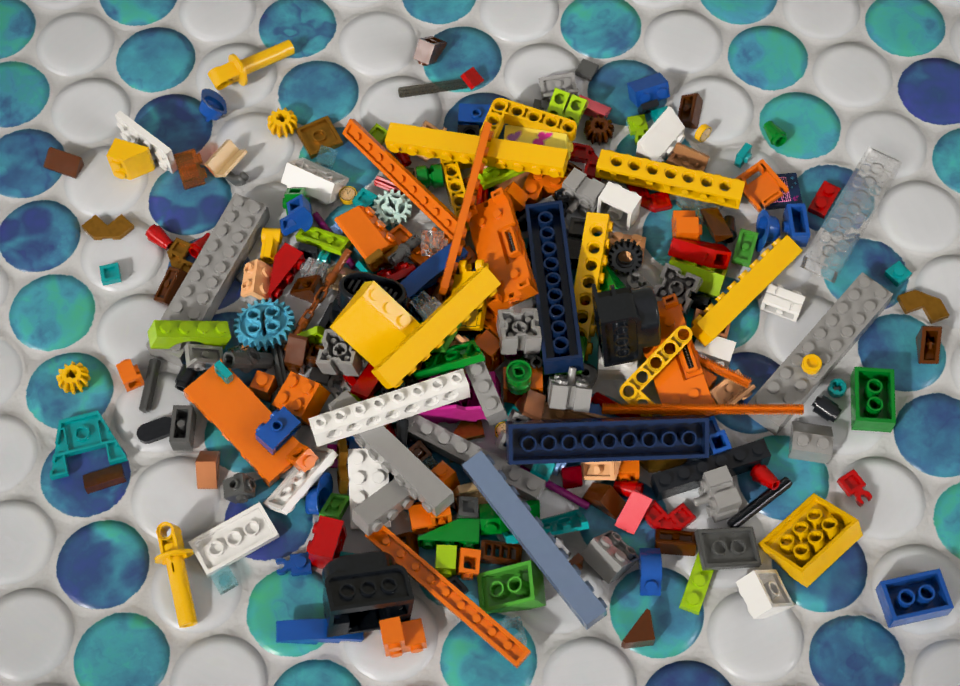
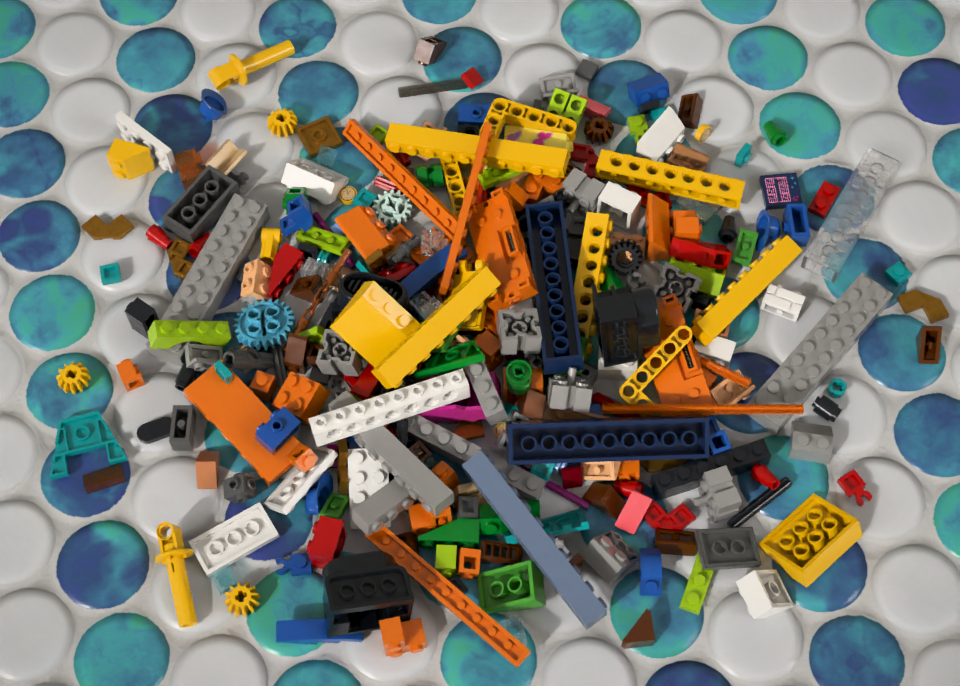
reddish brown slope [43,147,84,179] -> none
dark grey axle [139,358,161,413] -> none
reddish brown slope [153,266,188,306] -> none
reddish brown slope [700,208,733,243] -> none
orange container [736,159,789,212] -> none
yellow tile [801,354,822,375] -> none
green brick [850,367,896,433] -> none
blue brick [875,568,954,628] -> none
none -> black brick [125,297,159,340]
none -> dark grey brick [162,165,241,243]
none -> yellow gear [224,581,260,617]
none -> orange slope [645,193,673,261]

